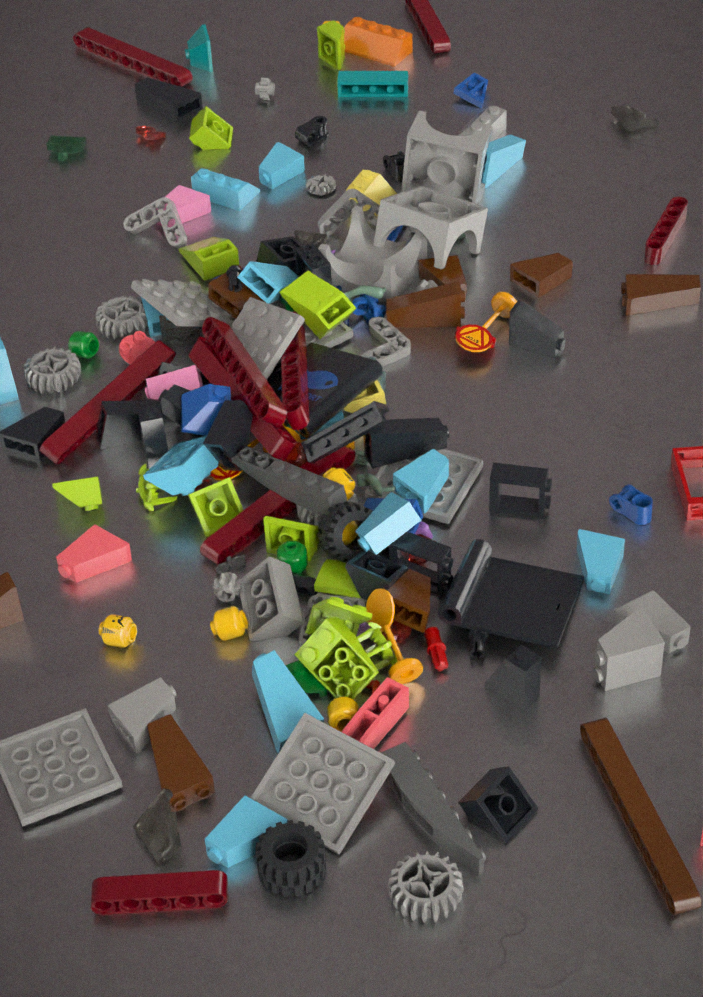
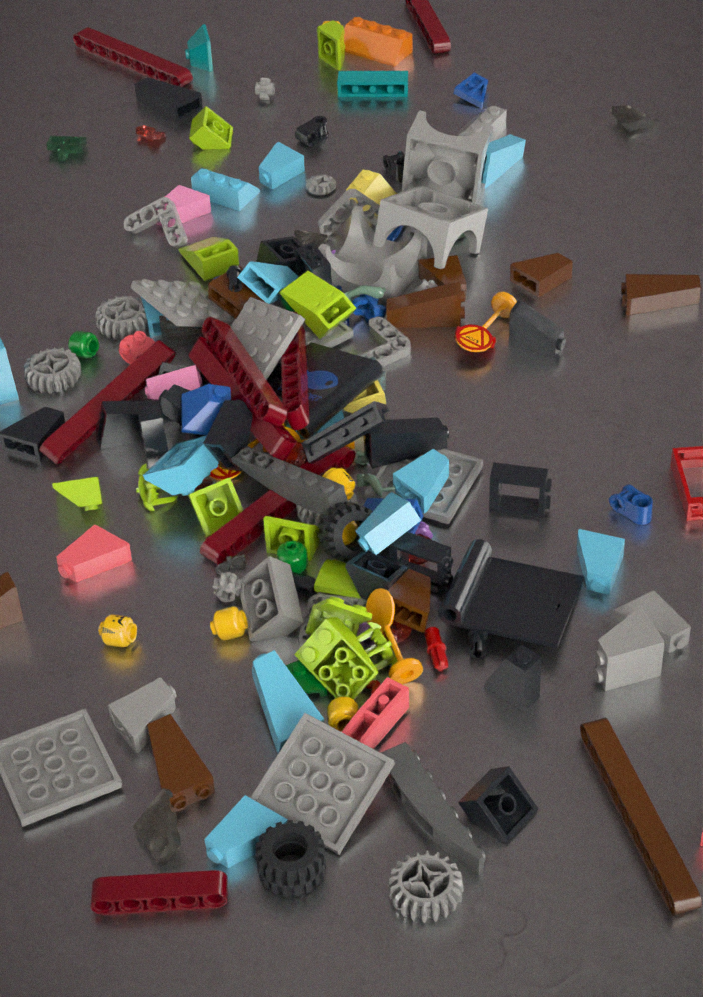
dark red beam [644,196,688,265] -> none

